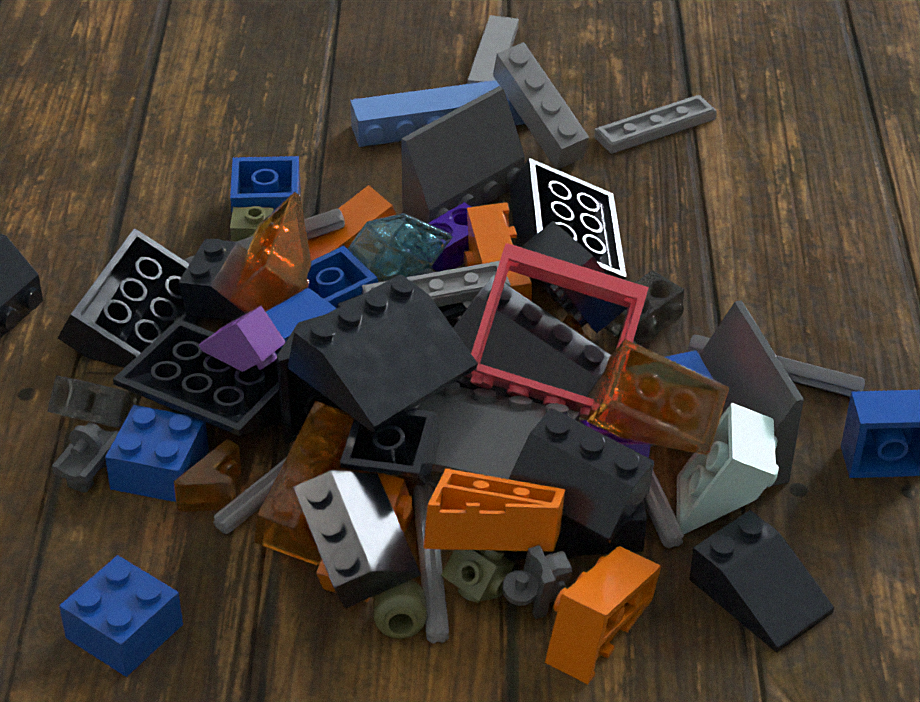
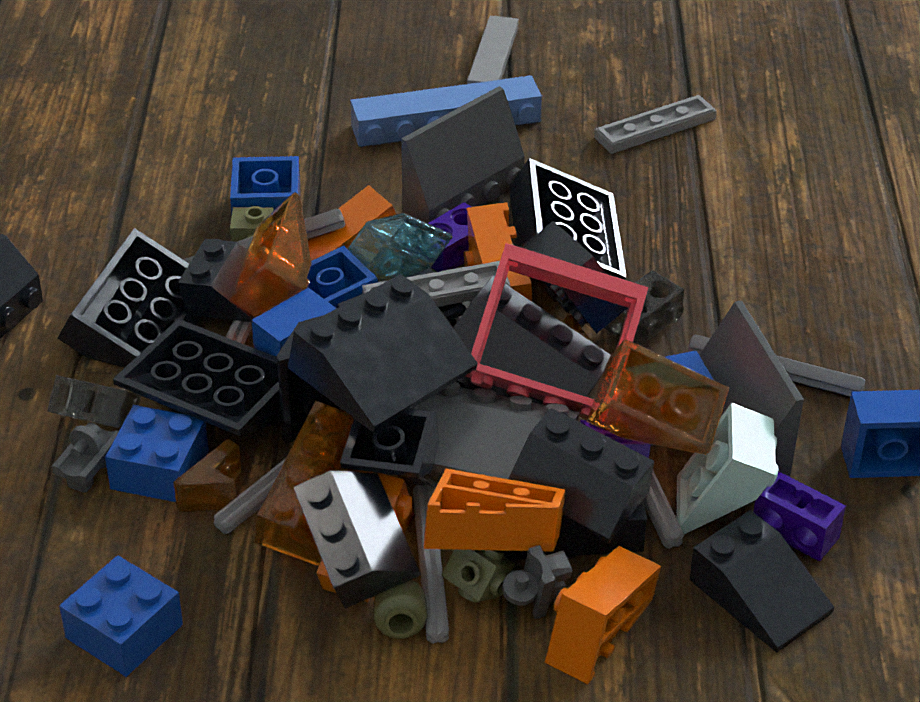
medium lavender slope [198,306,286,372] -> none
light grey brick [493,42,589,170] -> none
none -> dark purple brick [753,471,846,561]

